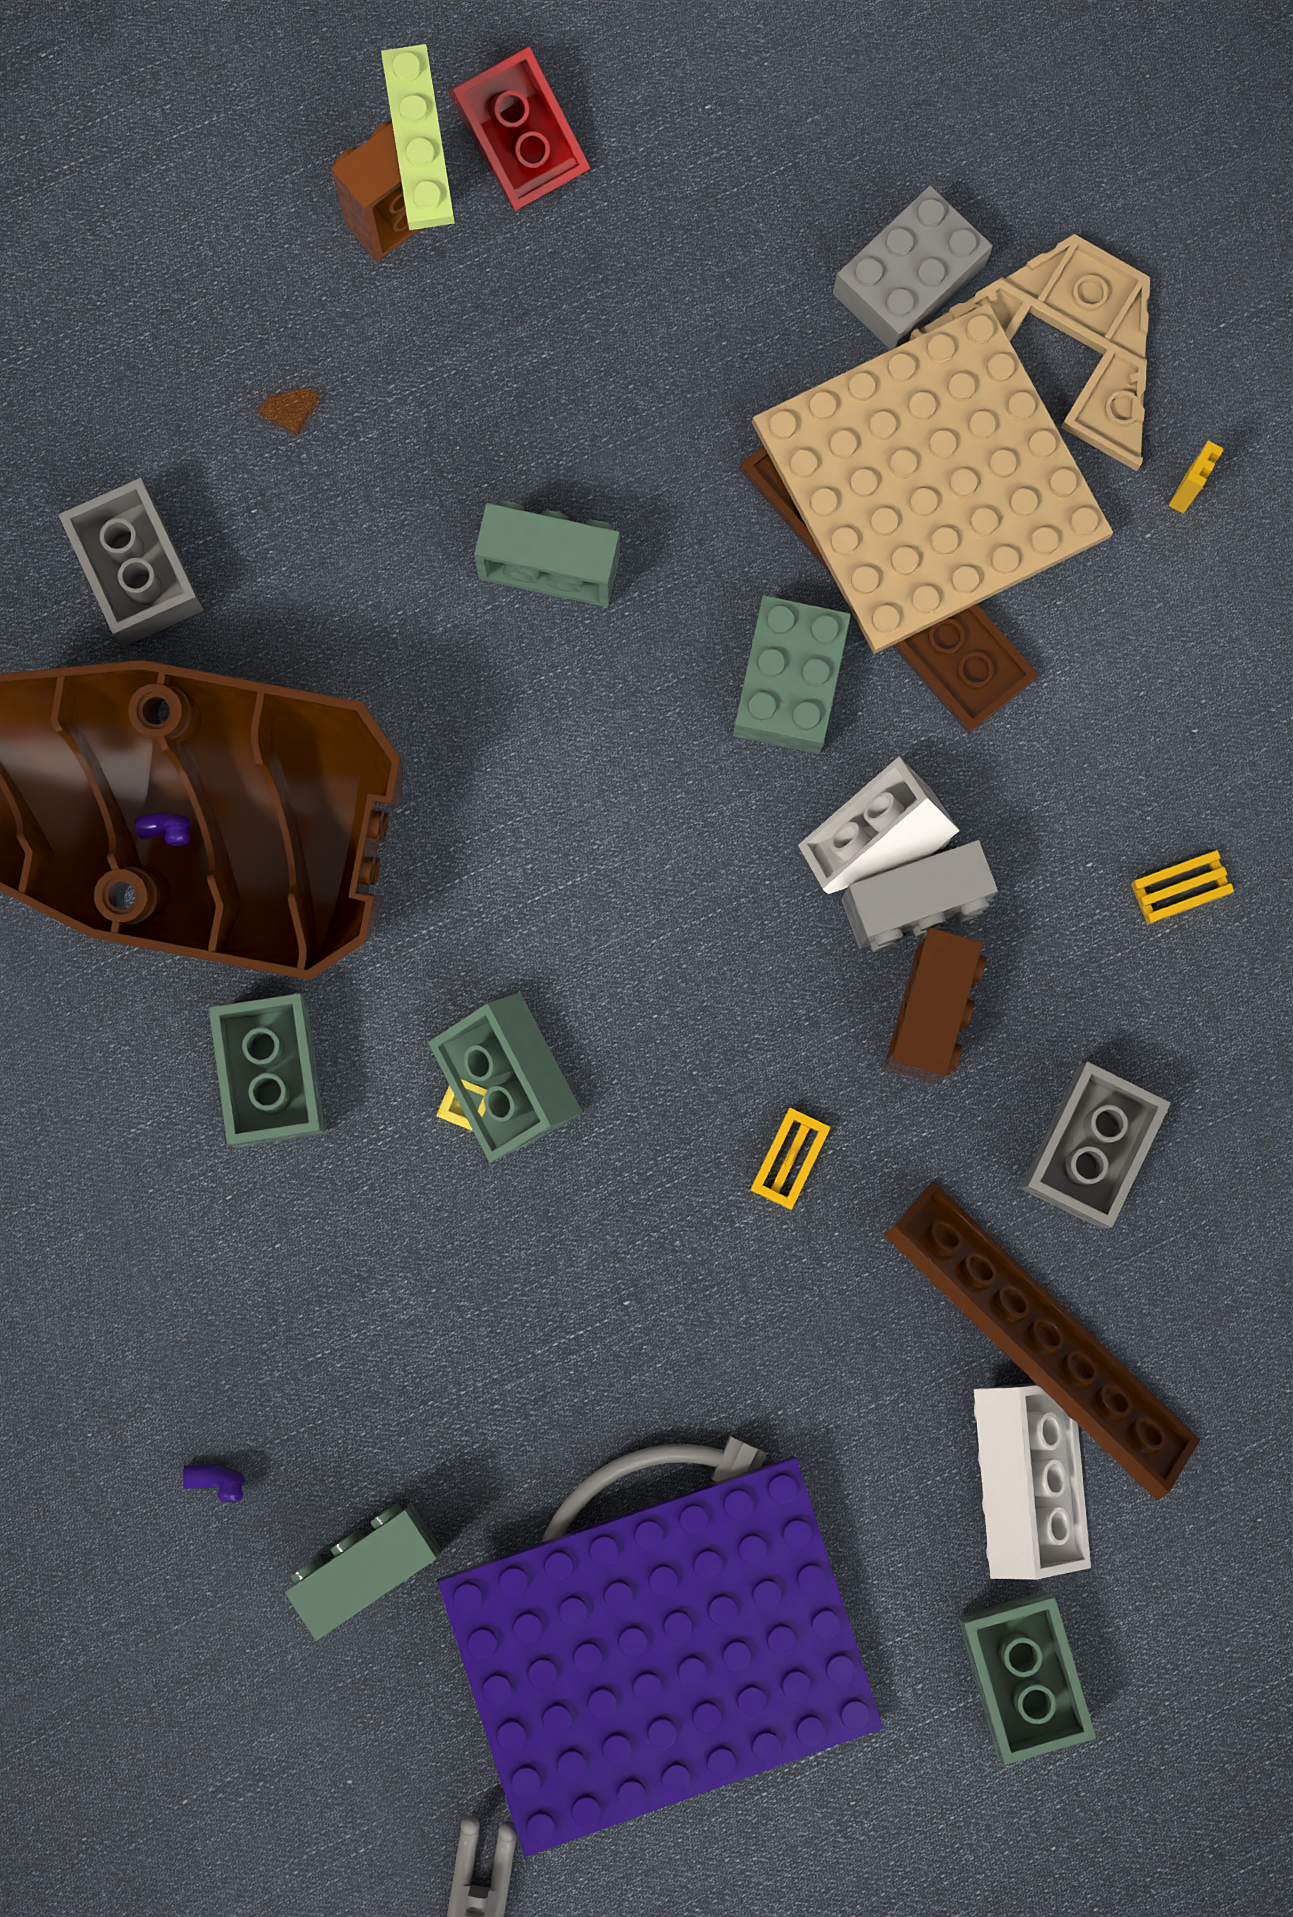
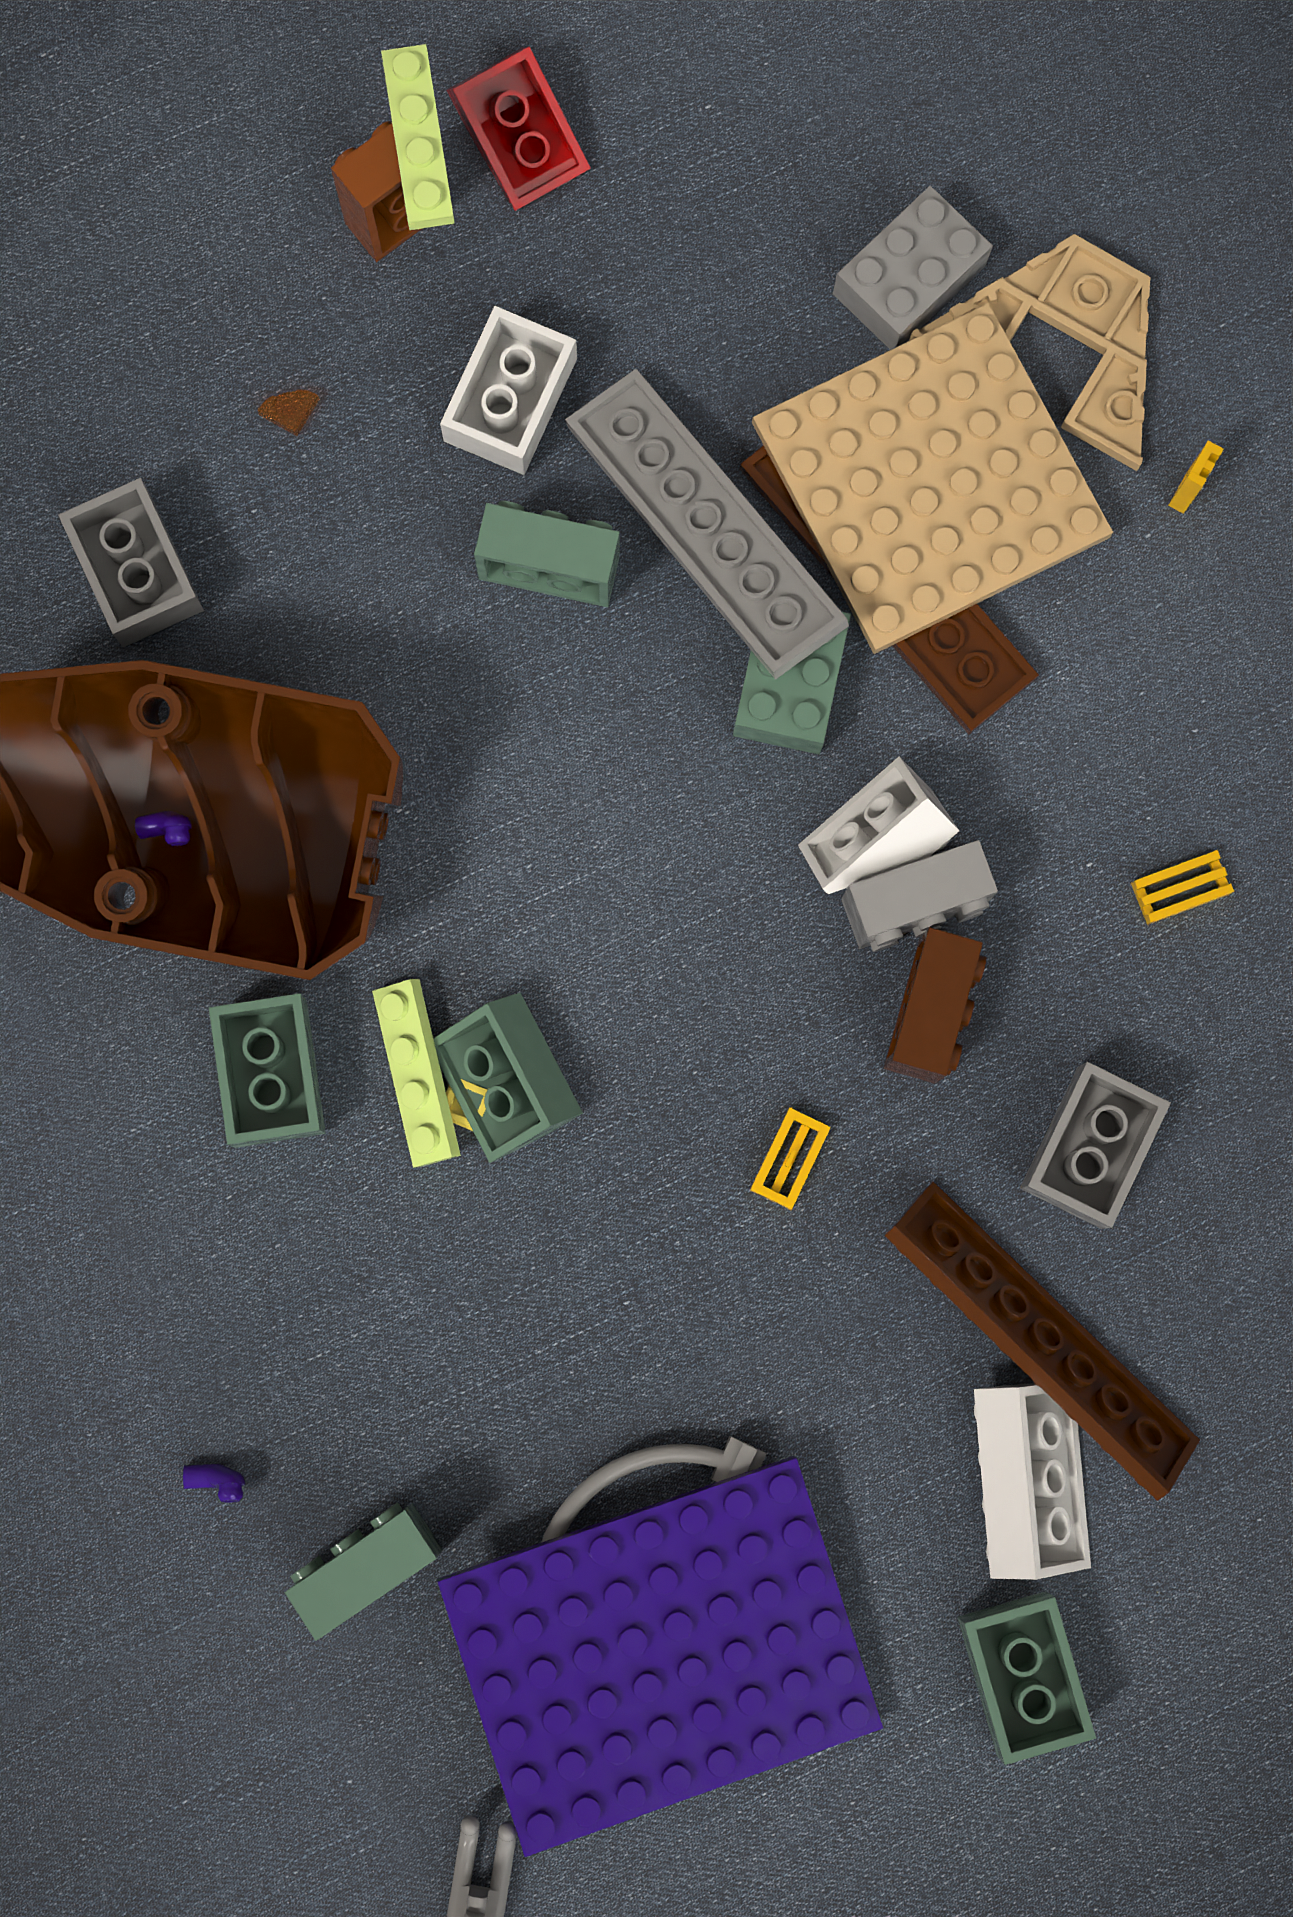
none -> yellowish green plate [372,979,461,1168]
none -> white brick [440,306,577,475]
none -> light grey plate [565,369,849,680]

